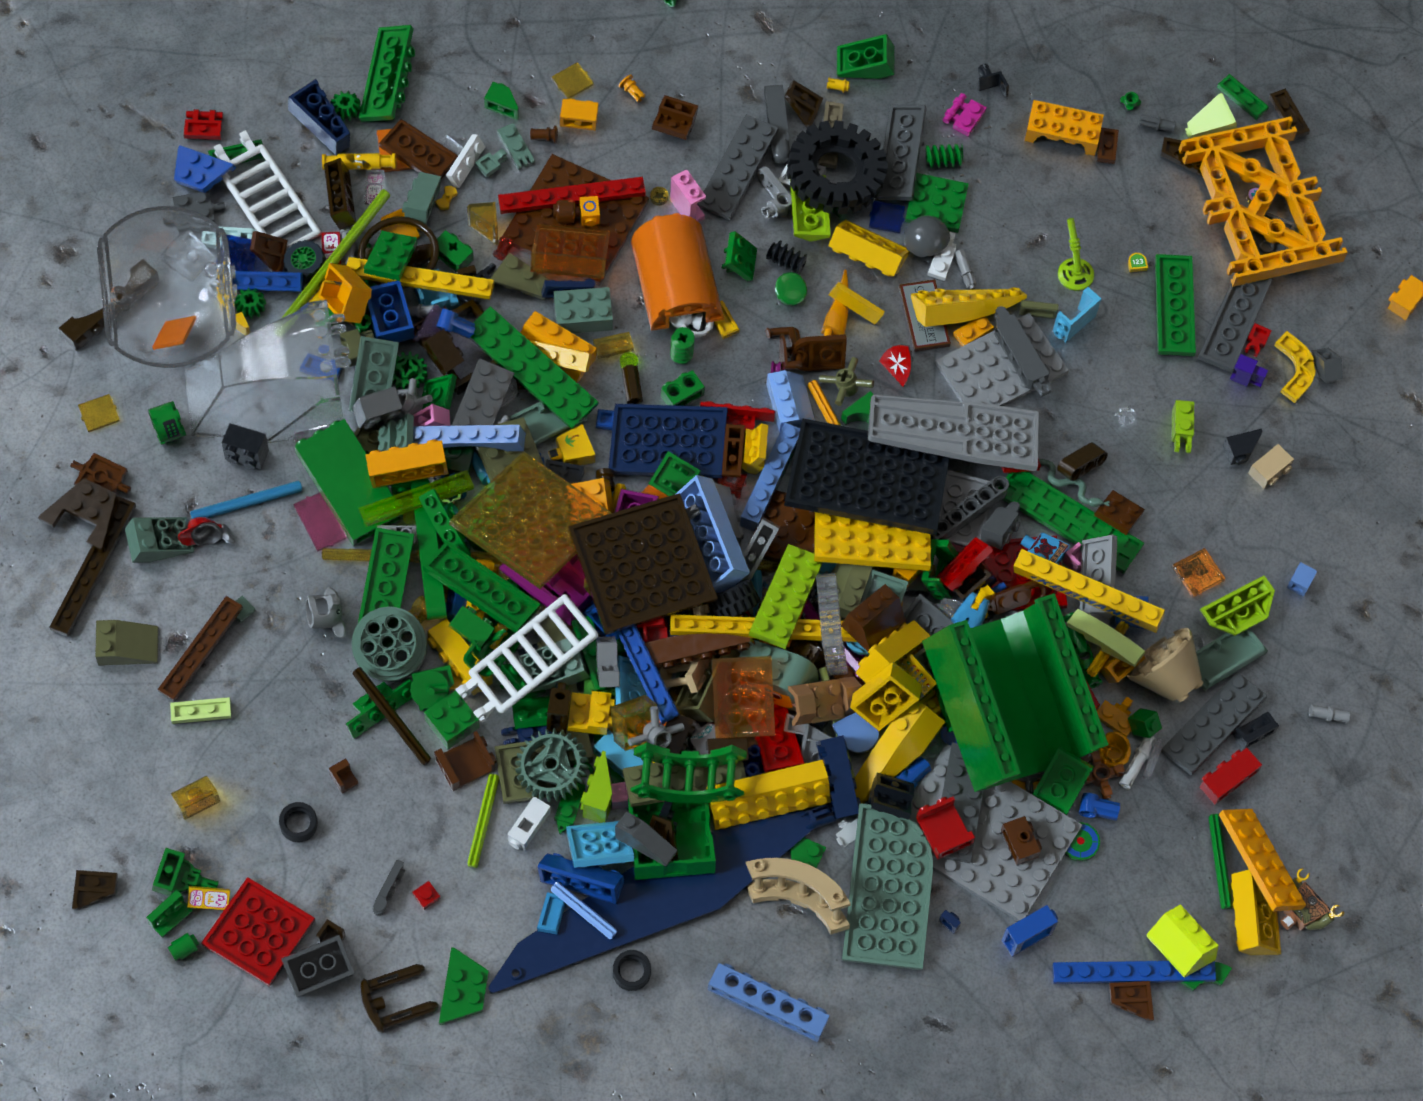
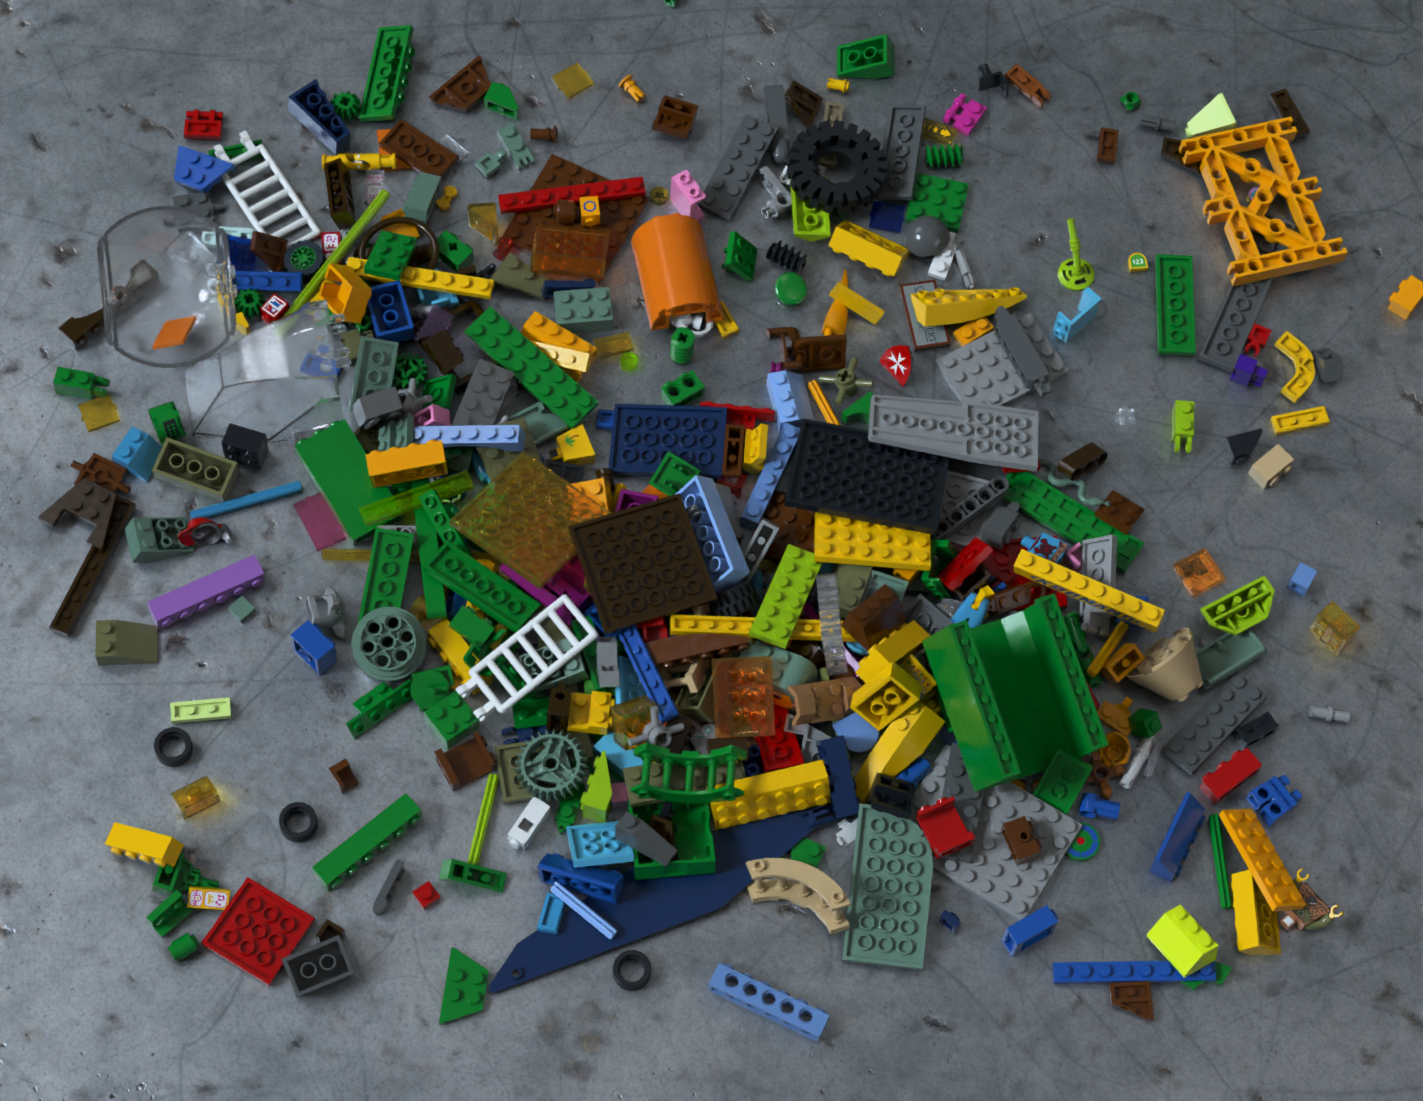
dark brown wing [72,870,118,910] -> none
reddish brown plate [157,596,243,702] -> none
dark brown axle [352,667,431,765] -> none
dark brown piece [361,964,438,1033] -> none
blue piece [436,309,475,339] -> none
white plate [446,134,486,188] -> none
light orange brick [560,98,599,131] -> none
dark brown axle [622,365,643,404] -> none
olive tile [1019,300,1059,319] -> none
light orange piece [1024,100,1104,156] -> none
yellowish green slope [1067,609,1145,667] -> none
green tile [1217,74,1269,121] -> none
none -> green hinge [53,367,110,399]
none -> yellow brick [105,822,184,868]
none -> dark azure slope [112,426,162,483]
none -> medium lavender brick [147,555,265,629]
none -> olive brick [152,437,240,502]
none -> black tyre [154,727,193,767]
none -> red brick [260,293,289,327]
none -> blue brick [290,620,337,676]
none -> green brick [312,793,422,891]
none -> reddish brown wing [429,56,491,112]
none -> green slope [439,859,507,893]
none -> clear yellow tile [922,118,958,145]
none -> dark orange hinge [1004,64,1052,107]
none -> blue slope [1149,792,1206,882]
none -> blue hips [1246,775,1302,828]
none -> yellow tile [1270,406,1330,435]
none -> clear yellow brick [1309,601,1361,656]

